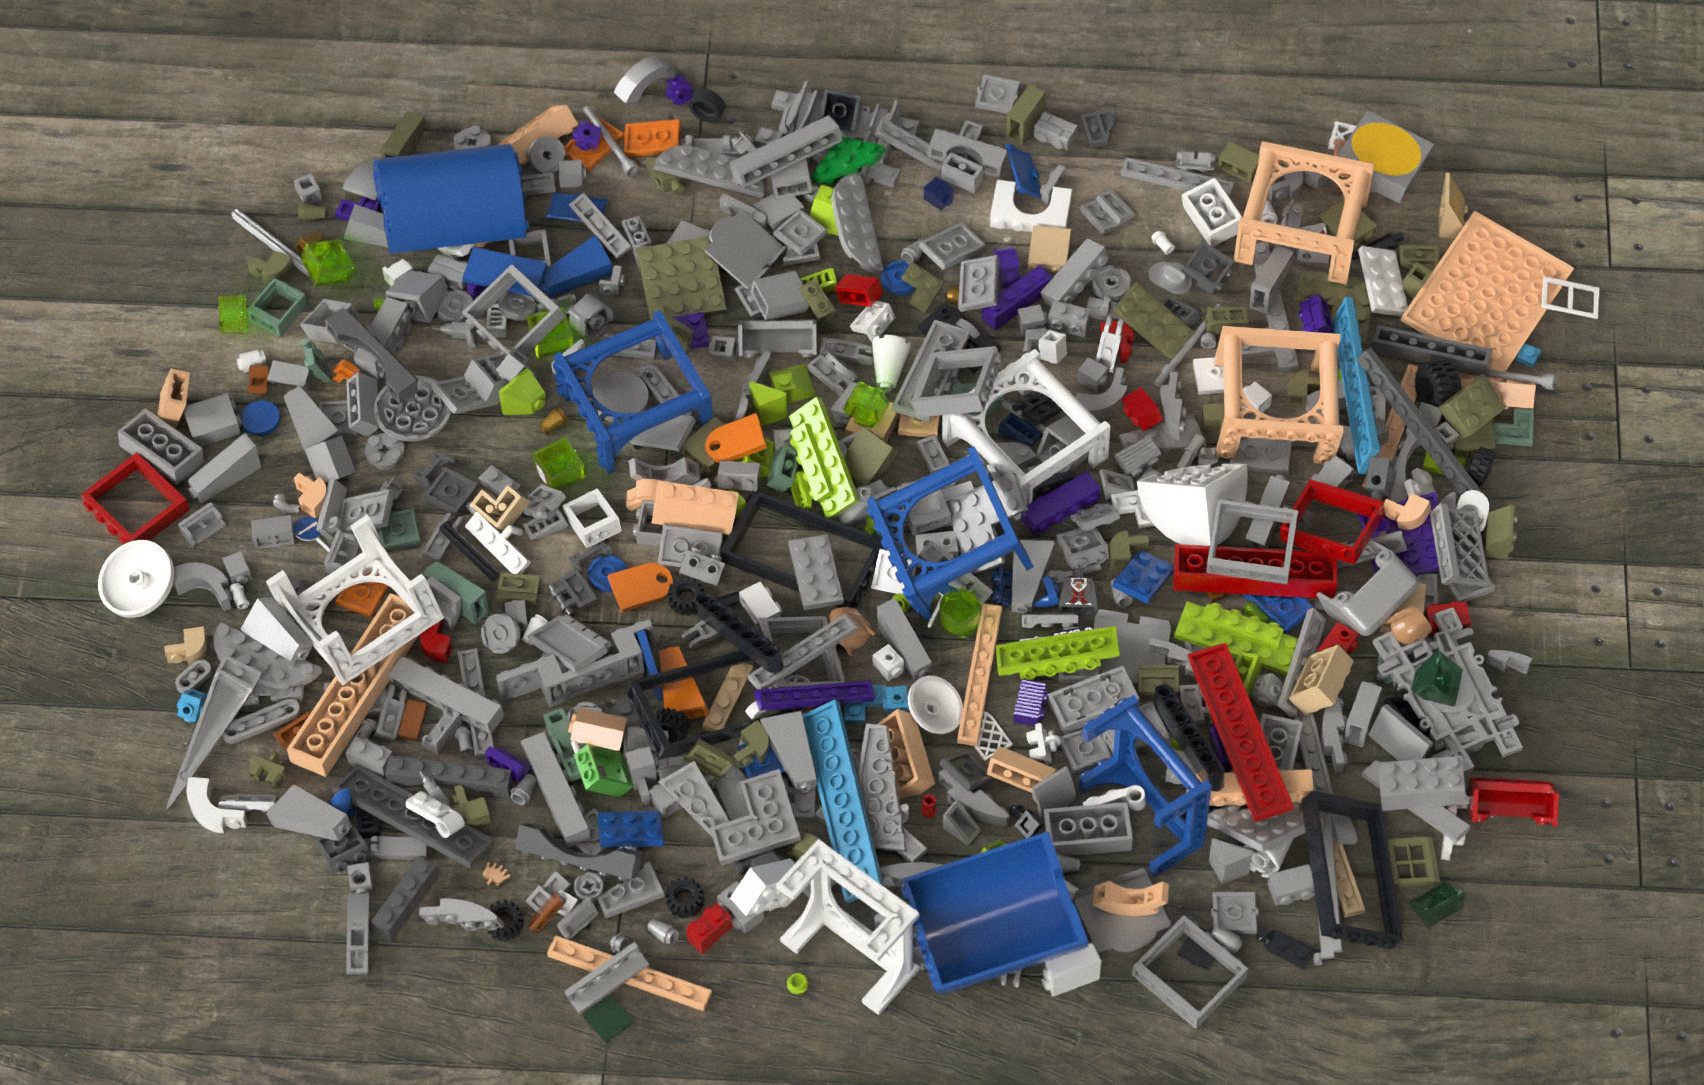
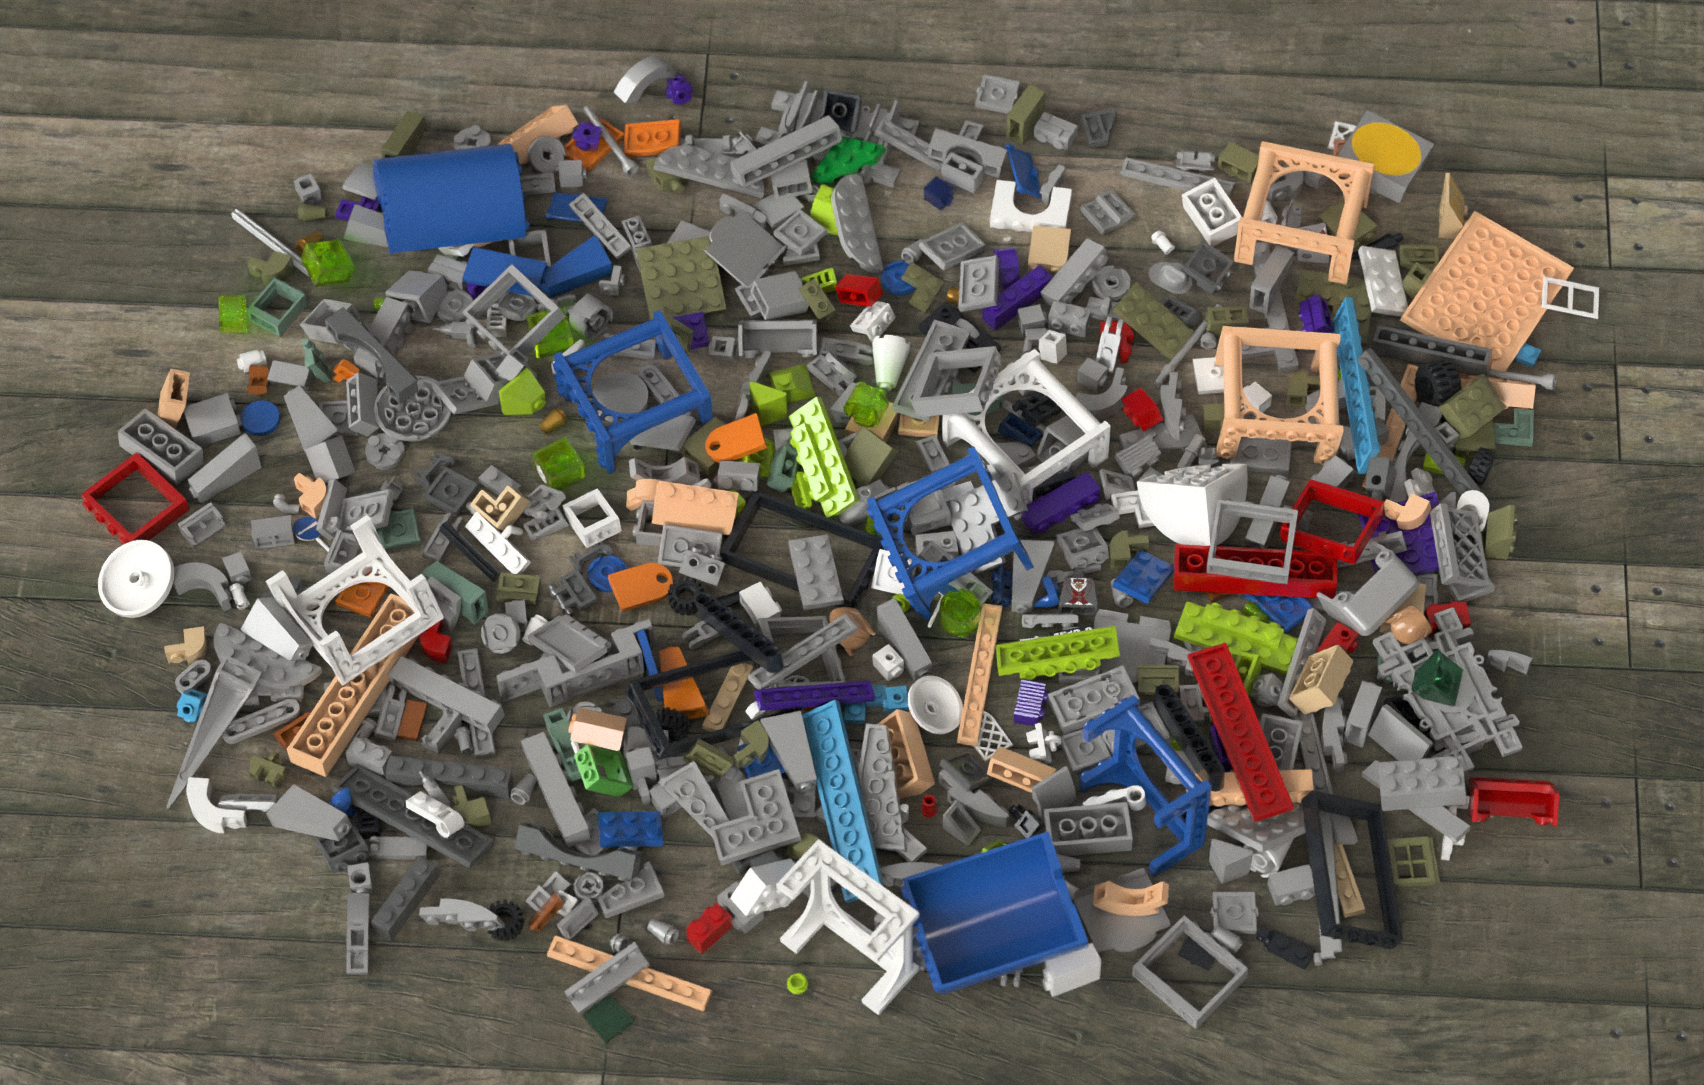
white brick [382,259,414,286] -> none
light nougat piece [483,862,510,886] -> none
dark purple bracket [485,746,532,783] -> none
black tyre [665,877,704,918] -> none
black tyre [688,88,726,123] -> none
clear green slope [1409,882,1466,928] -> none

